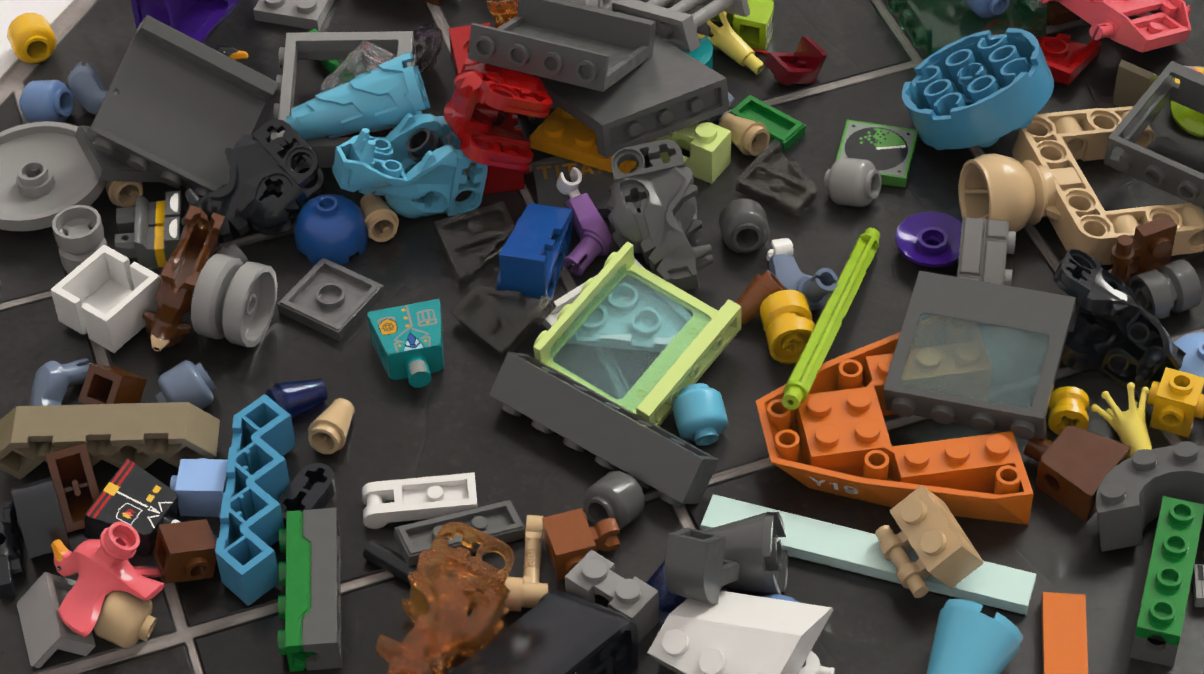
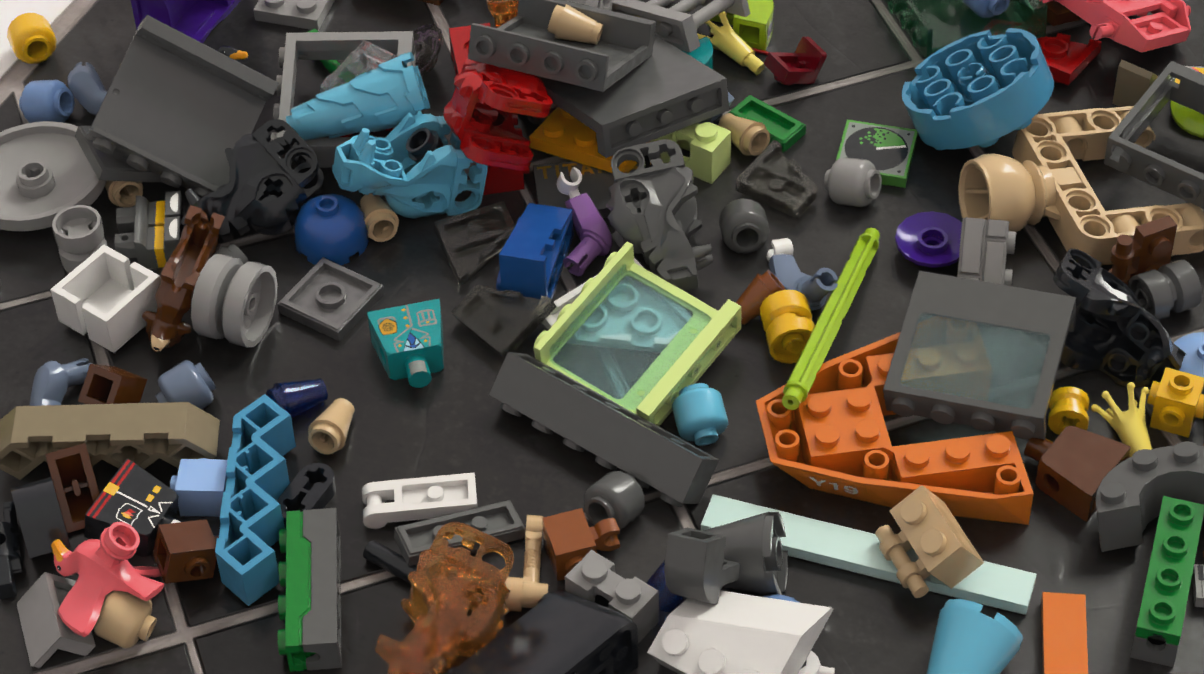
none -> tan cone [548,4,604,45]

